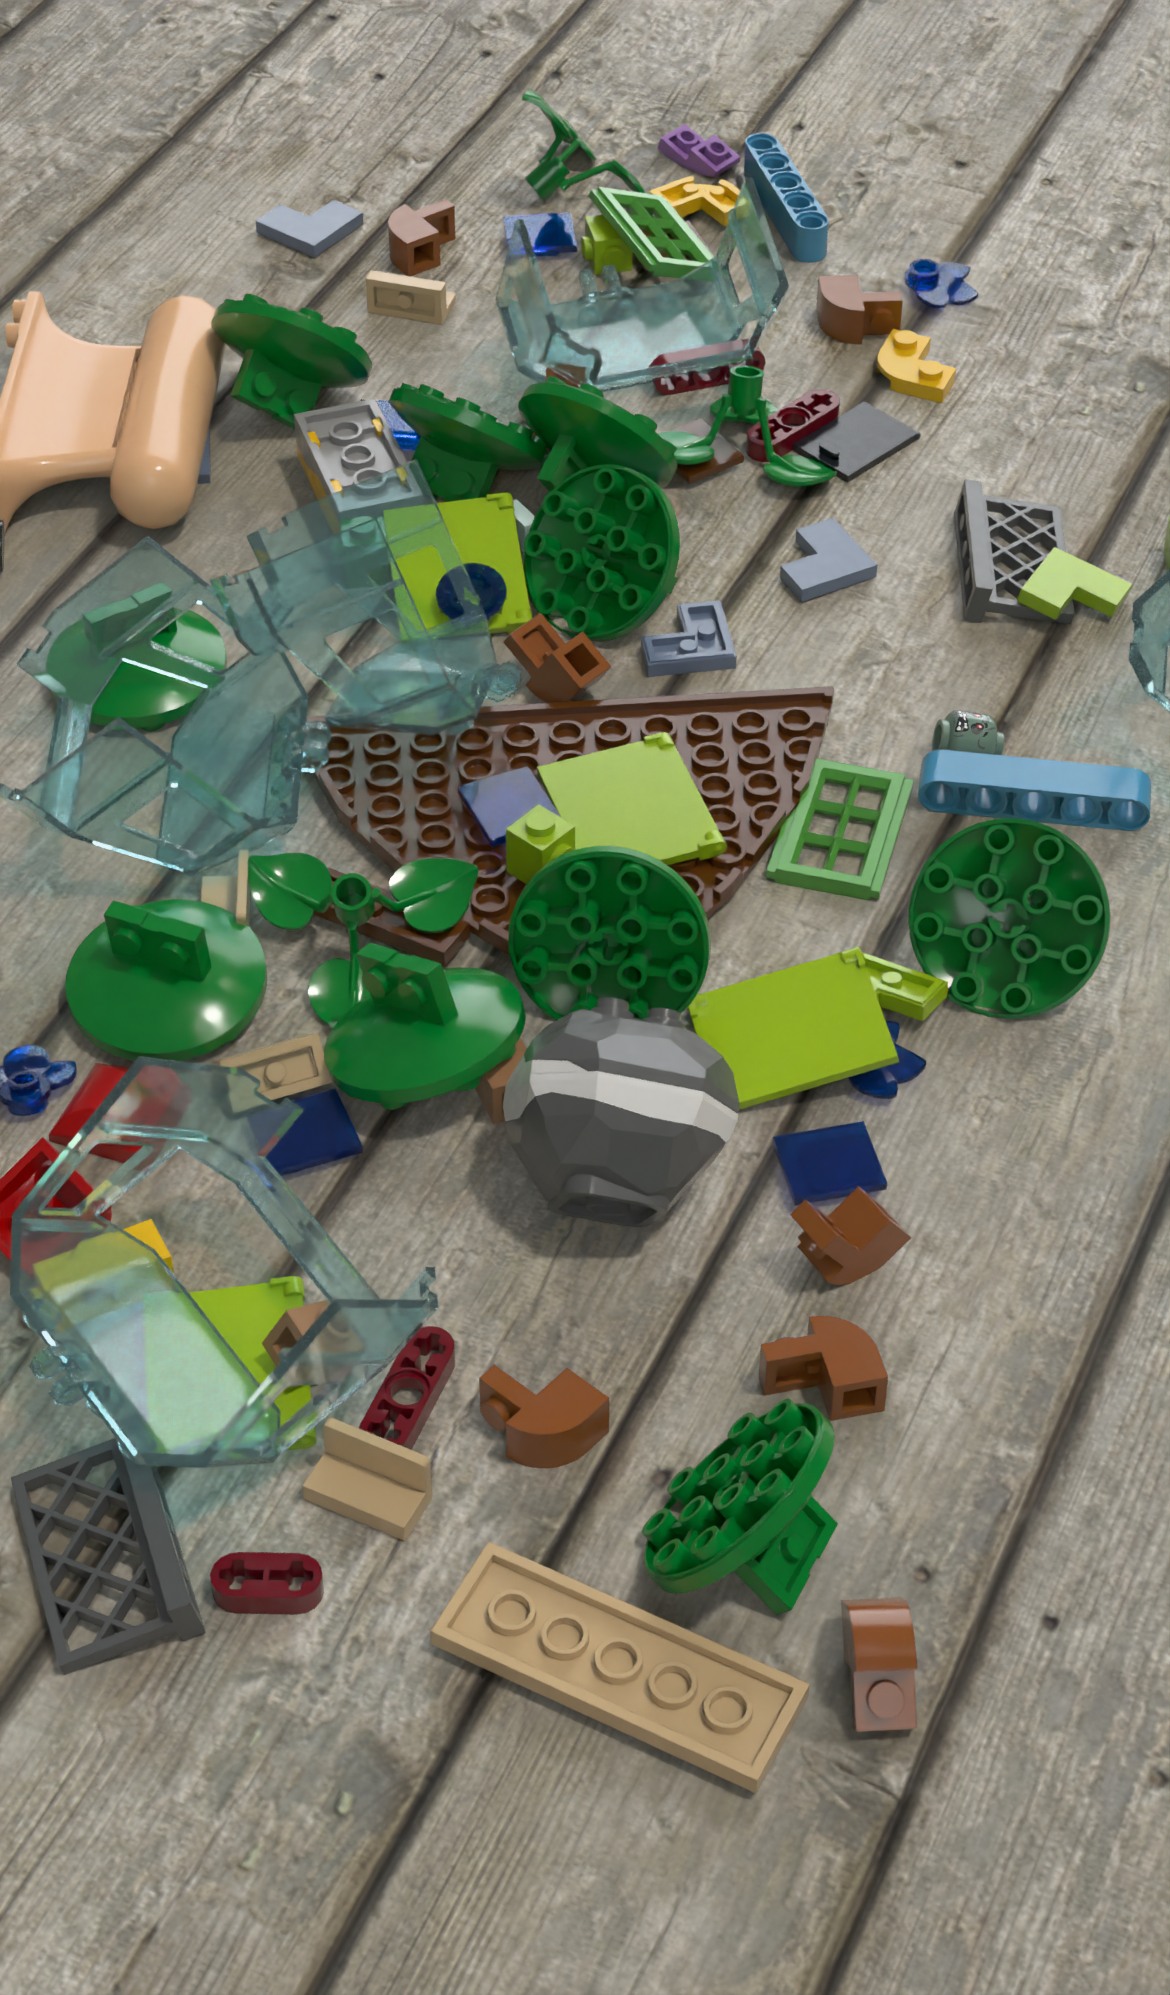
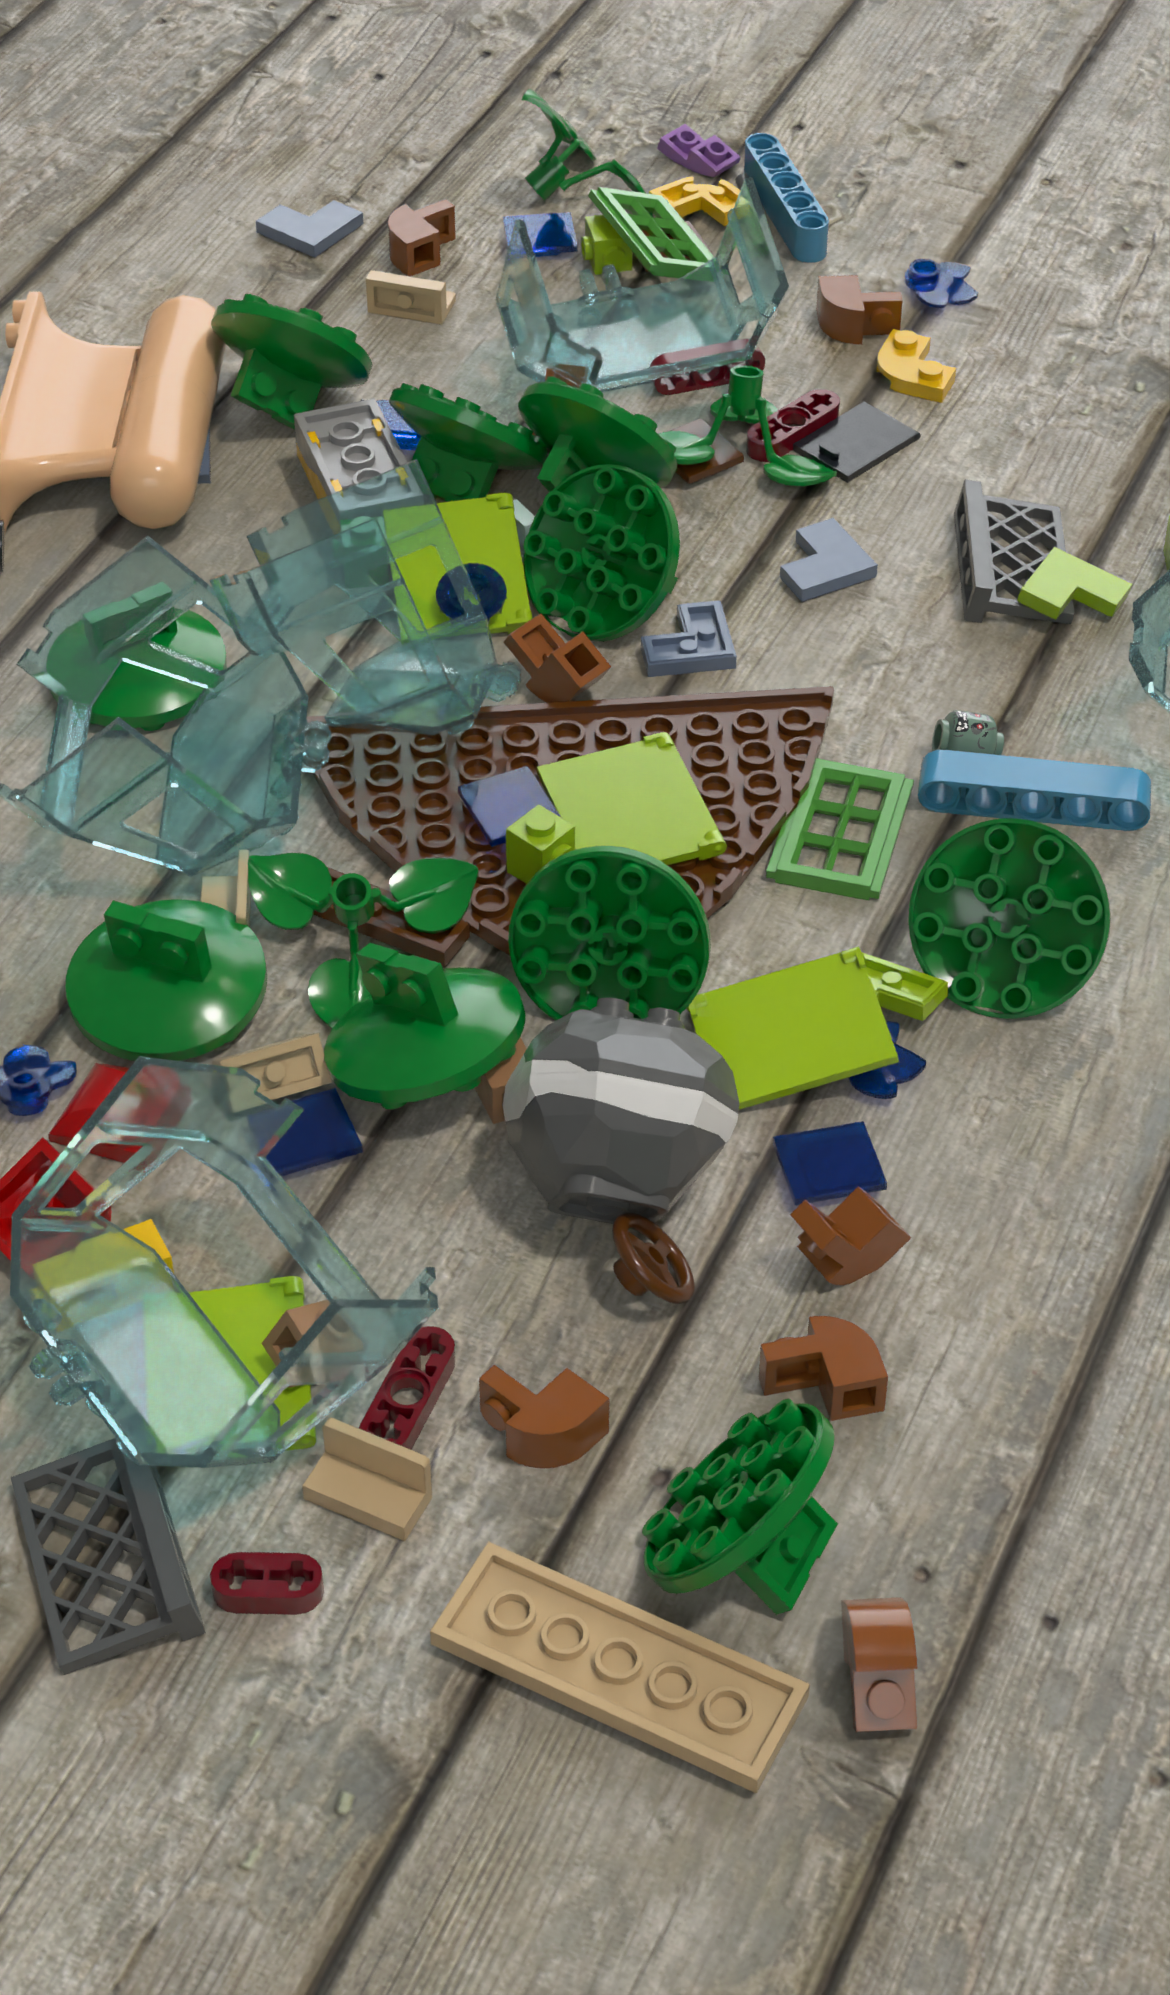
none -> reddish brown piece [612,1213,695,1304]

